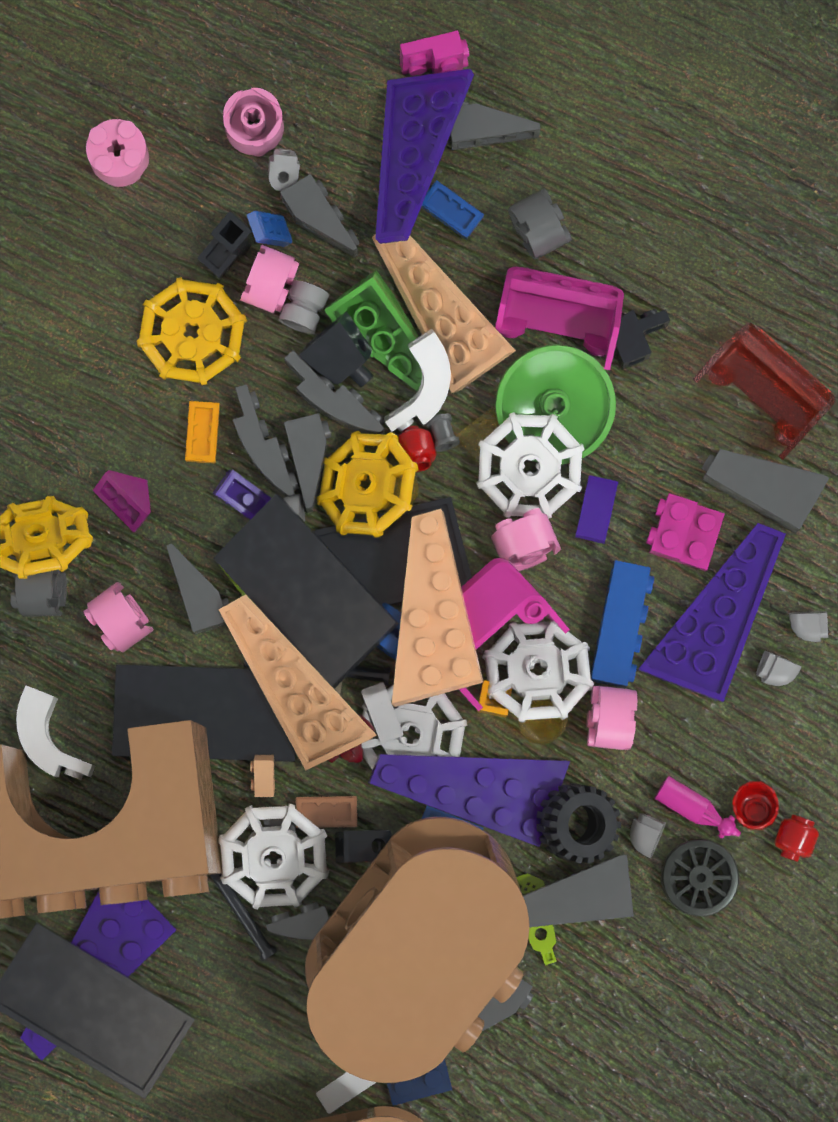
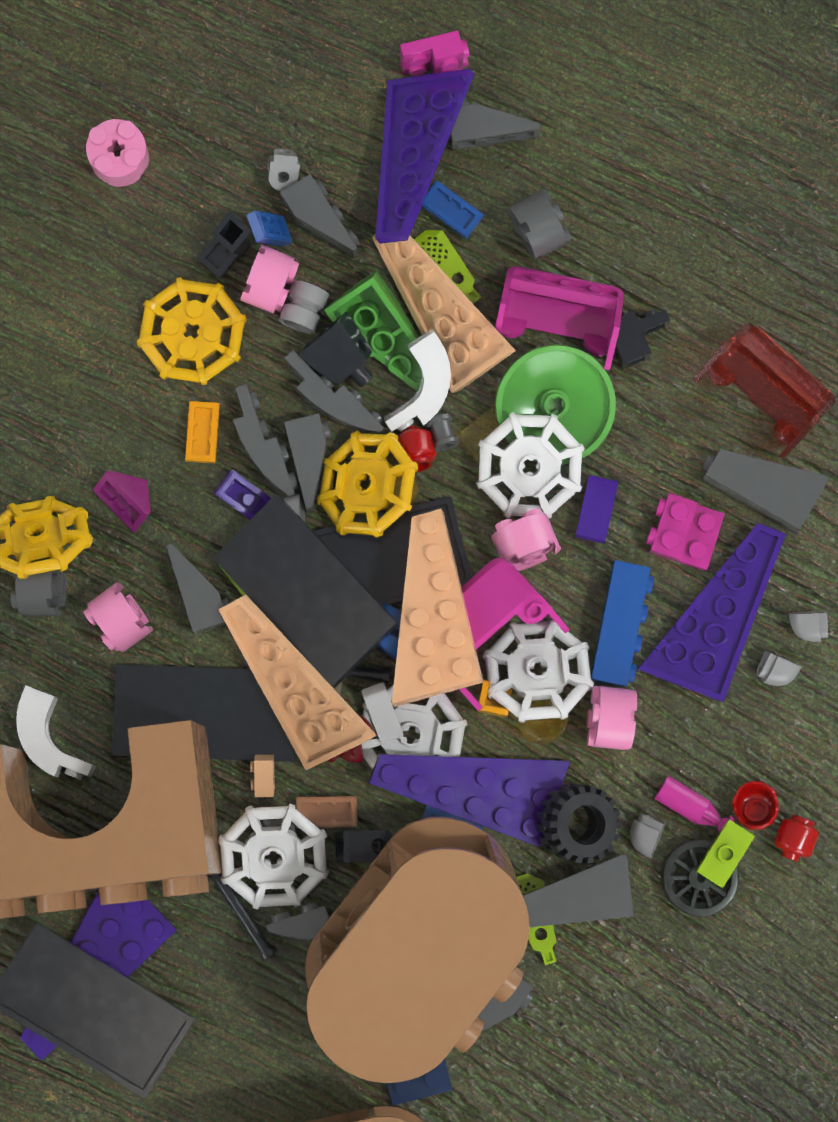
bright pink brick [223,88,284,157] -> none
white sticker [316,1072,376,1114] -> none
none -> lime piece [414,230,481,304]
none -> lime plate [695,819,755,888]

